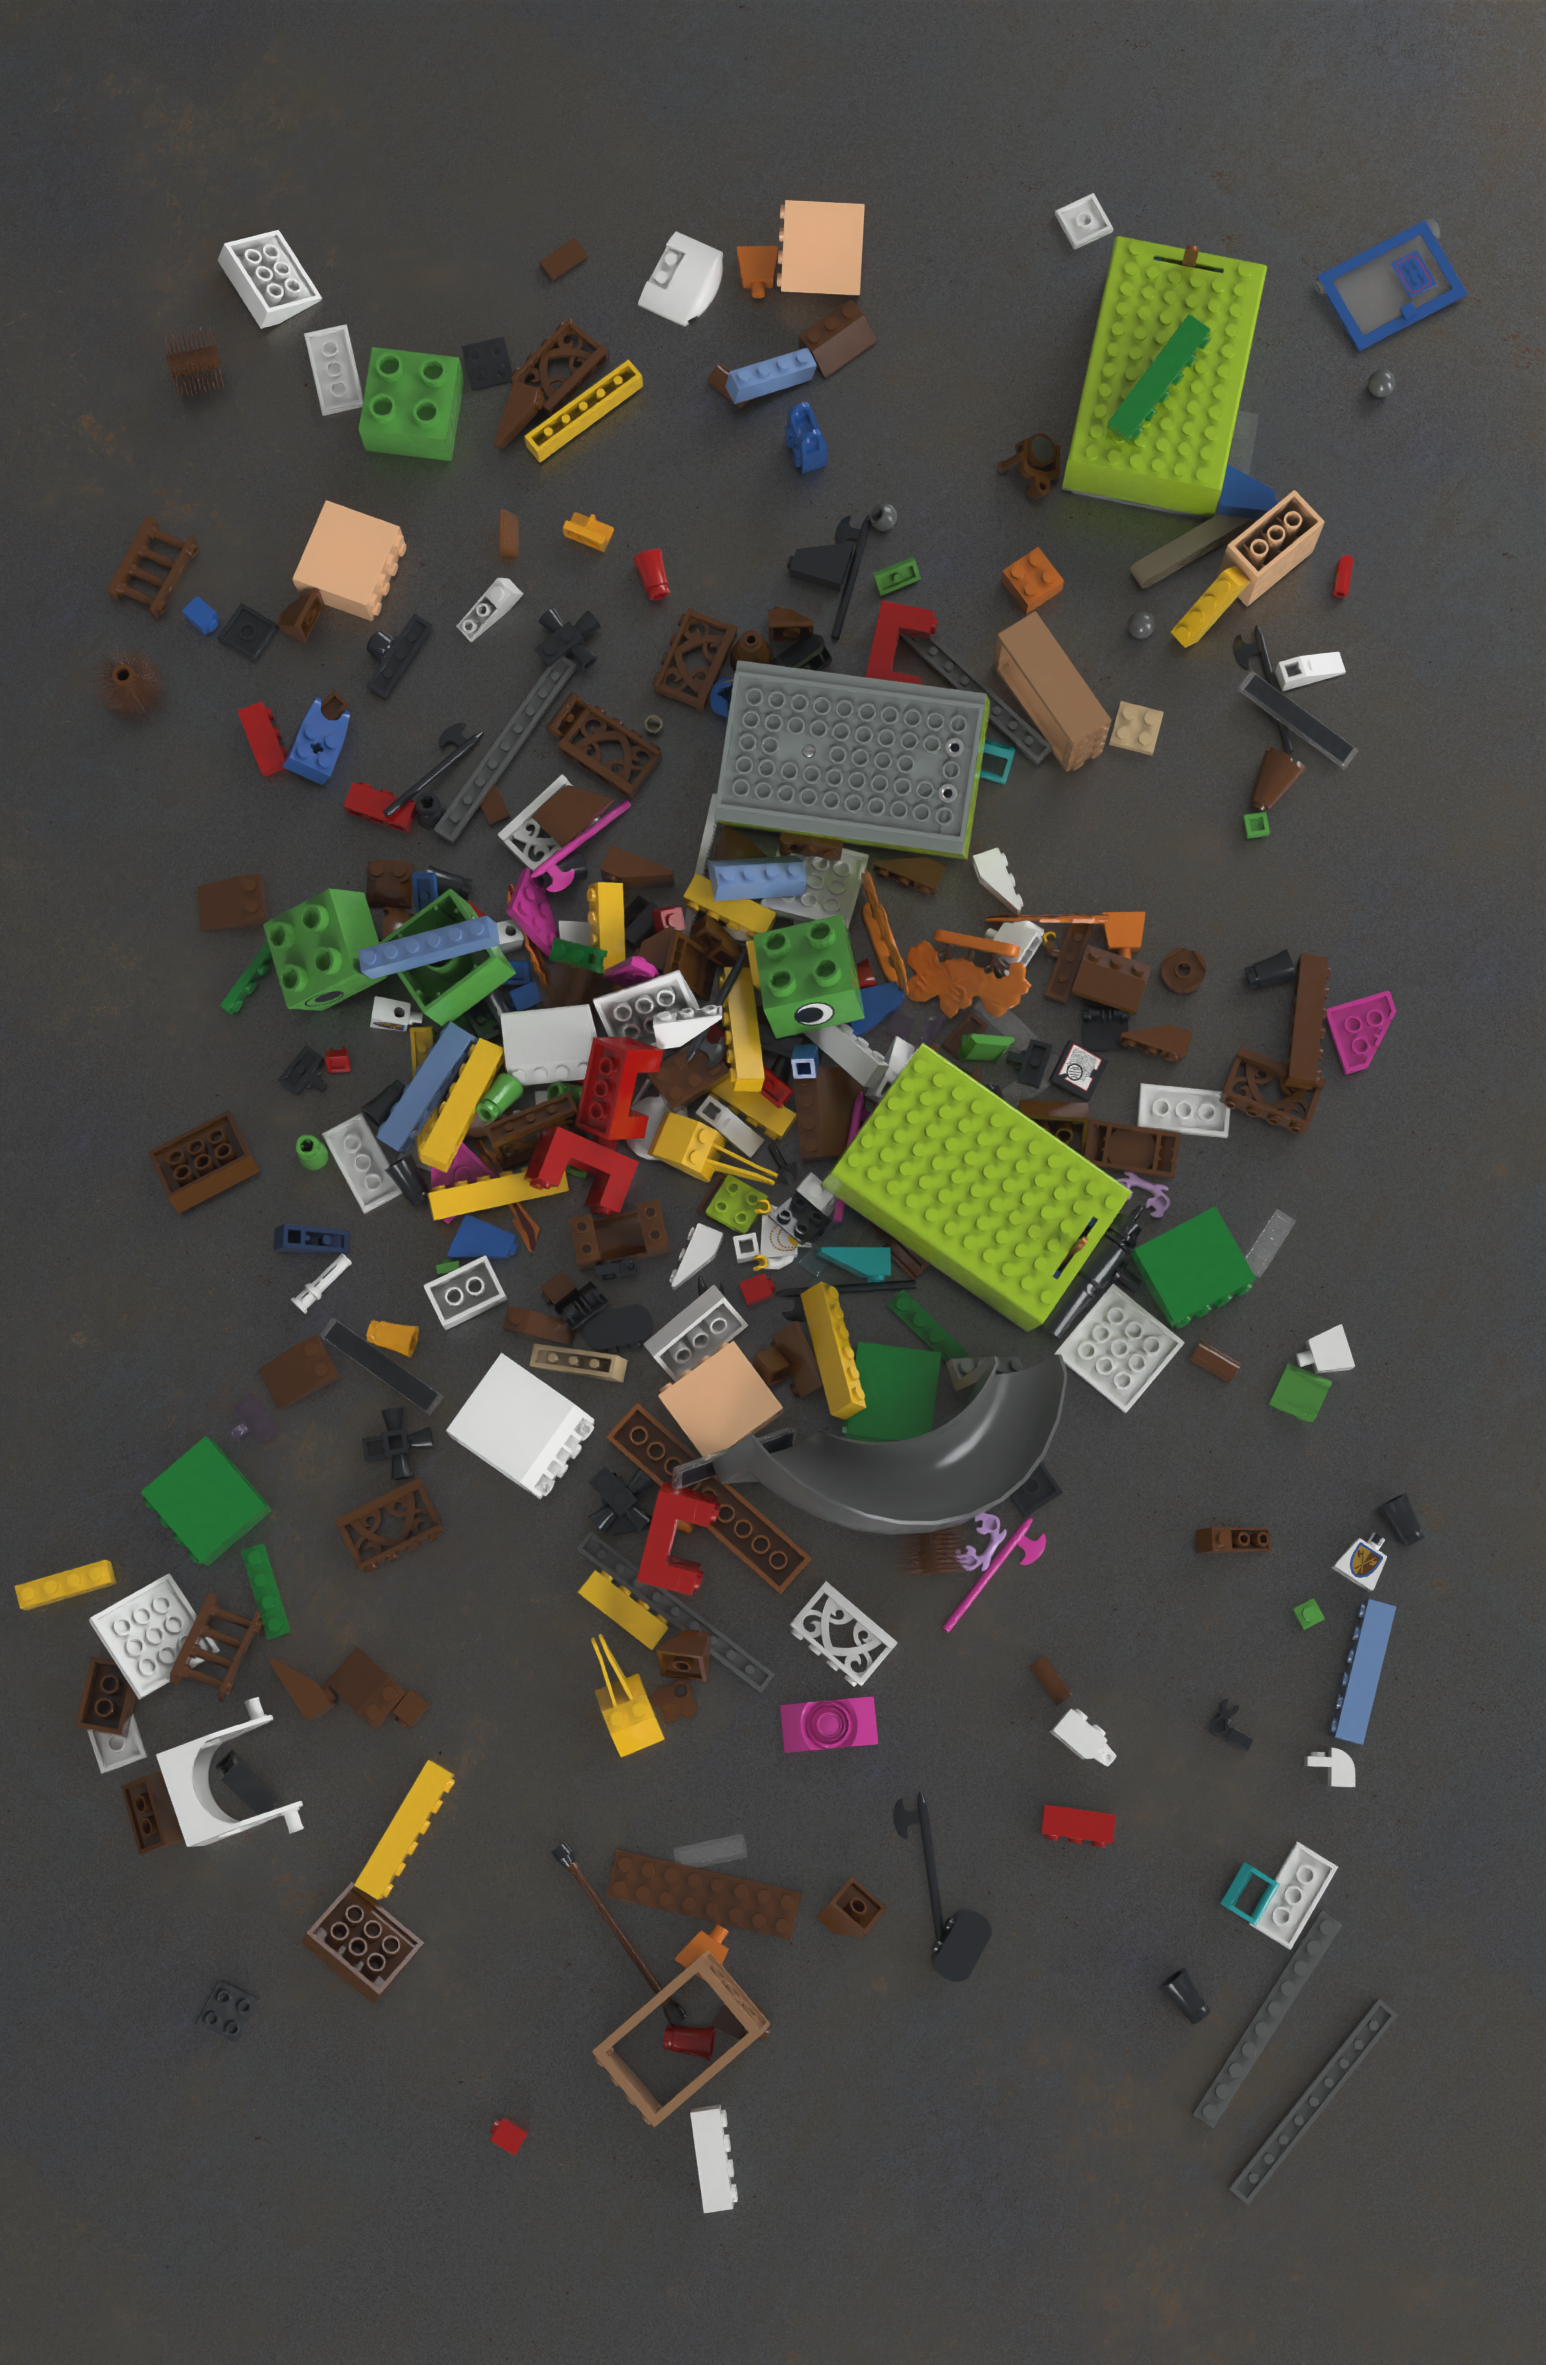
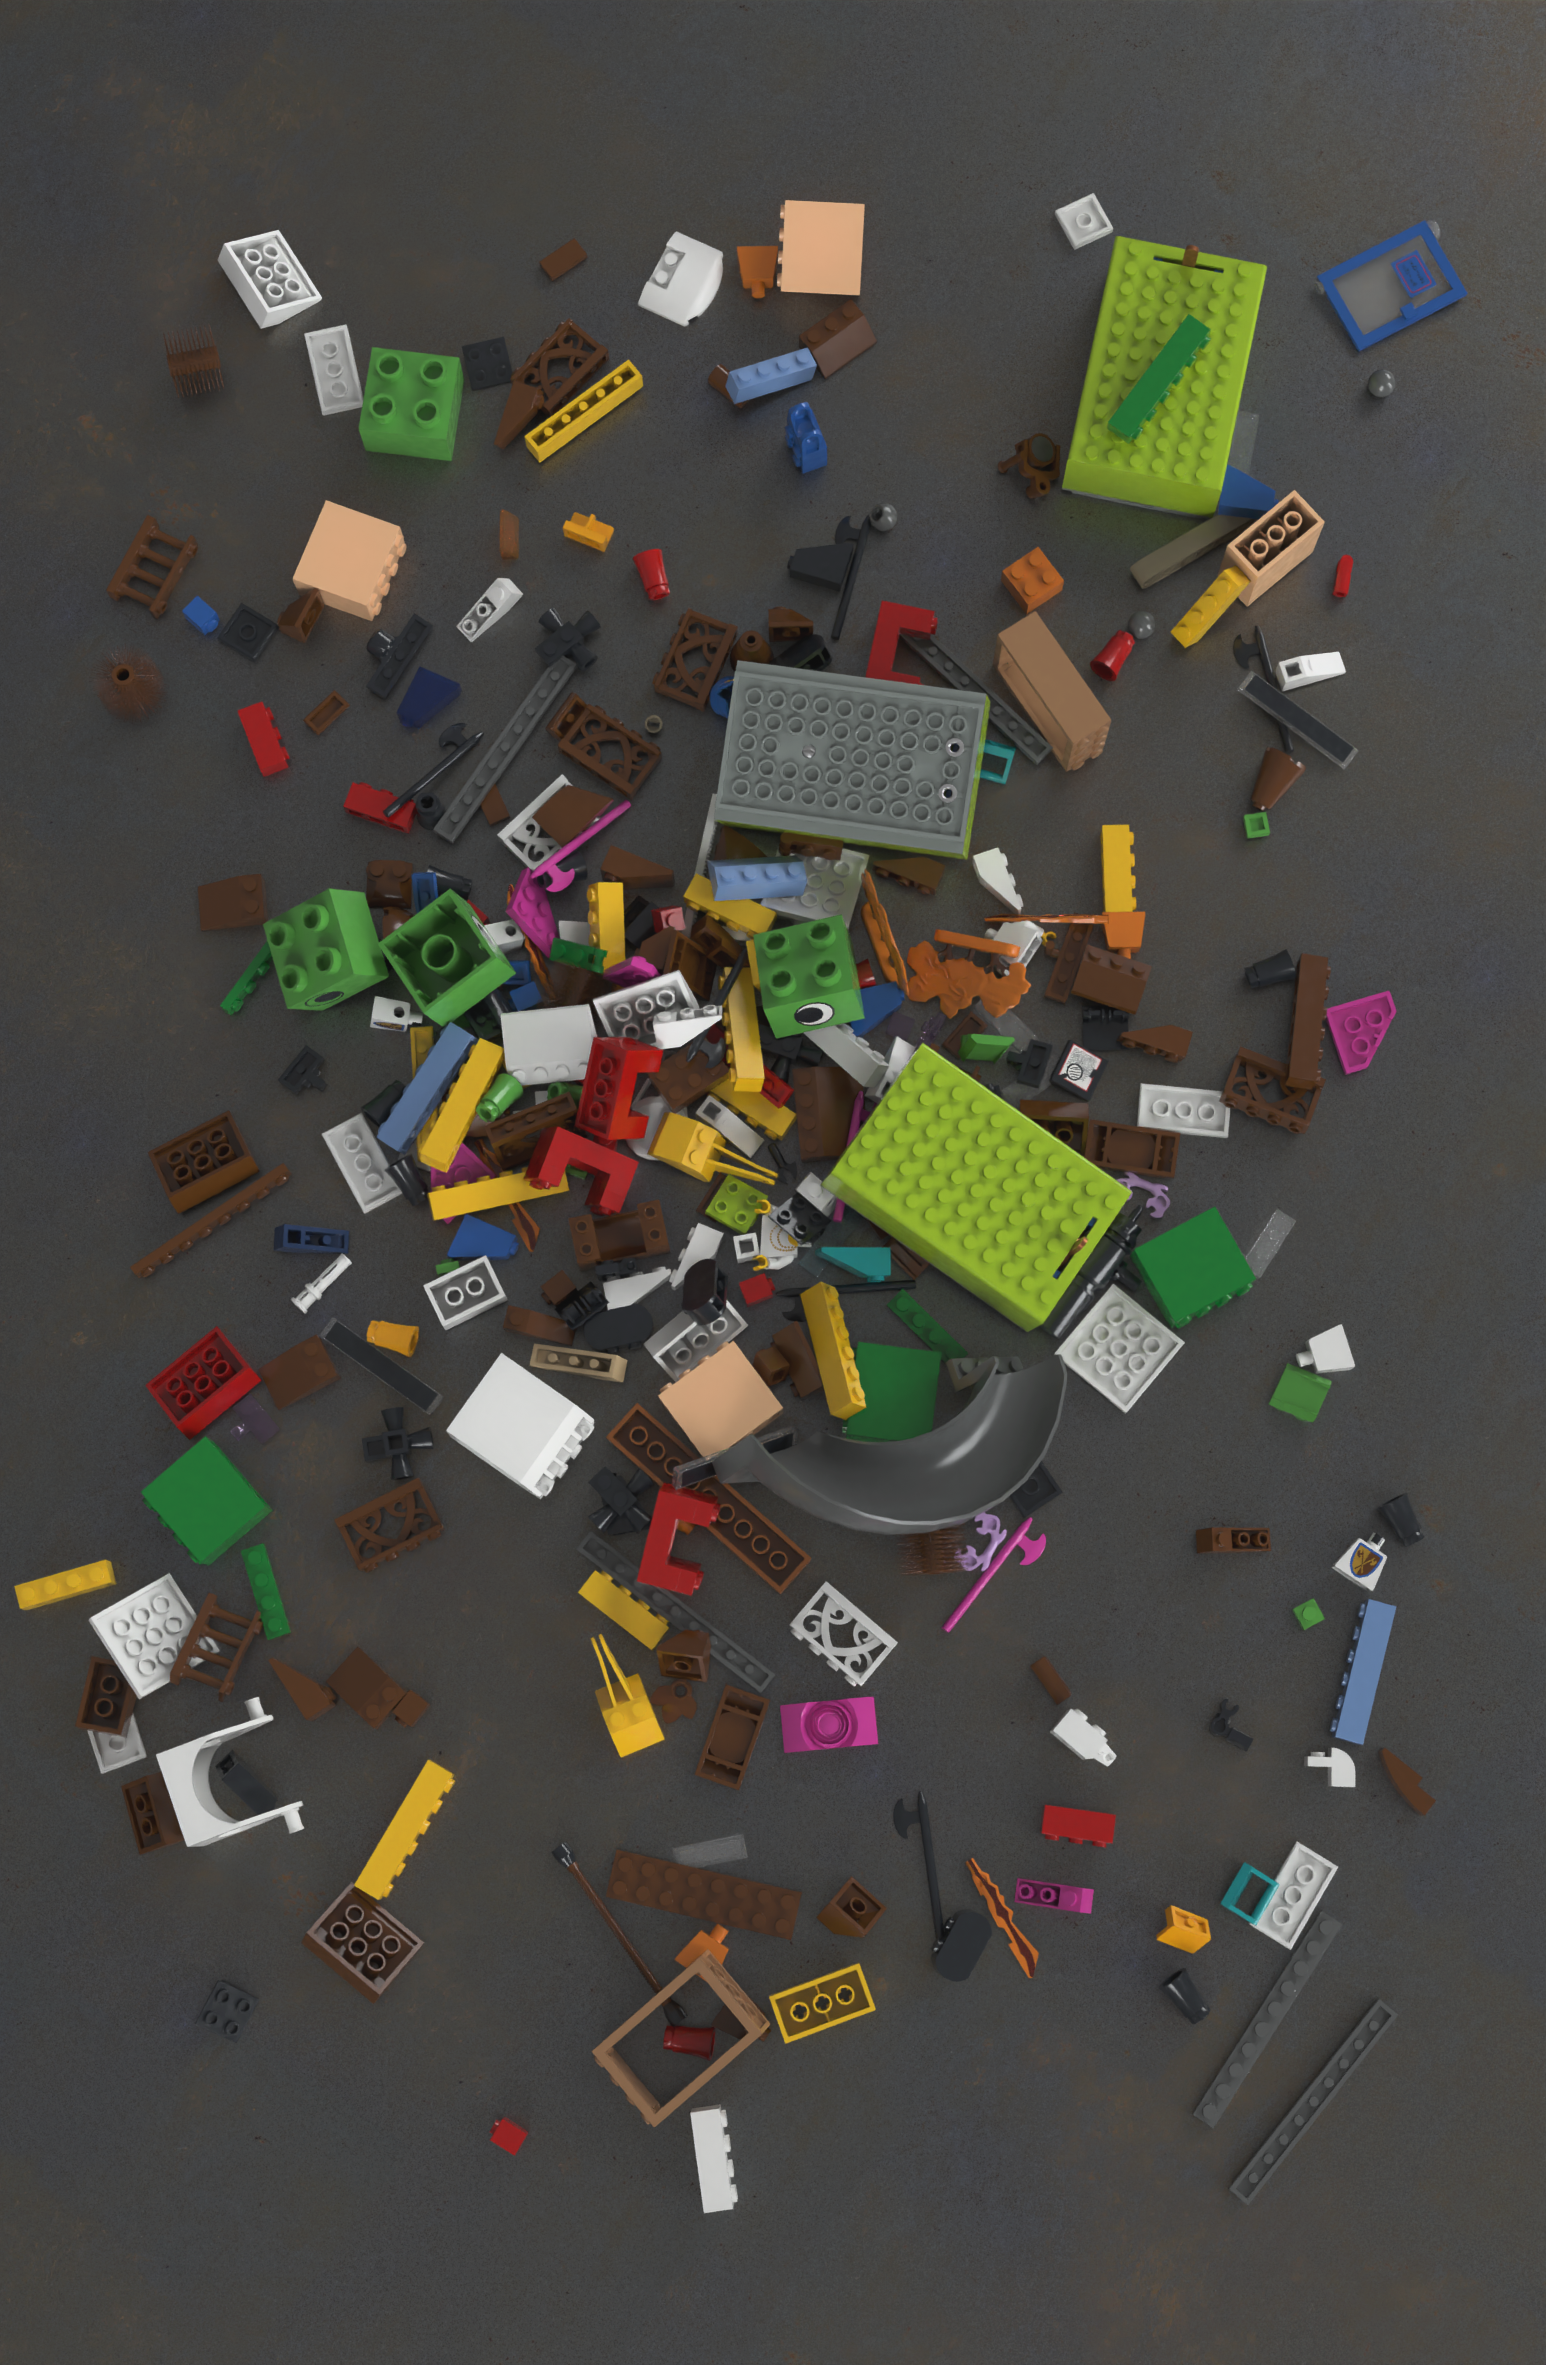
blue brick [282,697,350,785] -> none
bright green plant [295,1135,329,1170] -> none
red tile [324,1046,351,1073] -> none
medium blue brick [358,915,500,979] -> none
blue brick [791,1044,820,1079] -> none
bright green plate [872,557,921,596] -> none
tan plate [1109,701,1164,756] -> none
reddish brown plate [1160,948,1206,994] -> none
reddish brown brick [1189,1340,1241,1384] -> none
none -> reddish brown plate [130,1163,291,1278]
none -> red slope [145,1326,262,1440]
none -> clear blue slope [396,667,462,728]
none -> white slope [603,1267,672,1310]
none -> black brick [681,1259,728,1325]
none -> reddish brown slope [694,1685,770,1790]
none -> yellow brick [769,1962,876,2044]
none -> orange sword [965,1858,1039,1978]
none -> dark pink slope [1014,1878,1094,1914]
none -> red plant [1090,630,1135,681]
none -> yellow brick [1100,825,1136,912]
none -> light orange panel [1156,1905,1211,1953]
none -> reddish brown slope [1378,1748,1436,1816]

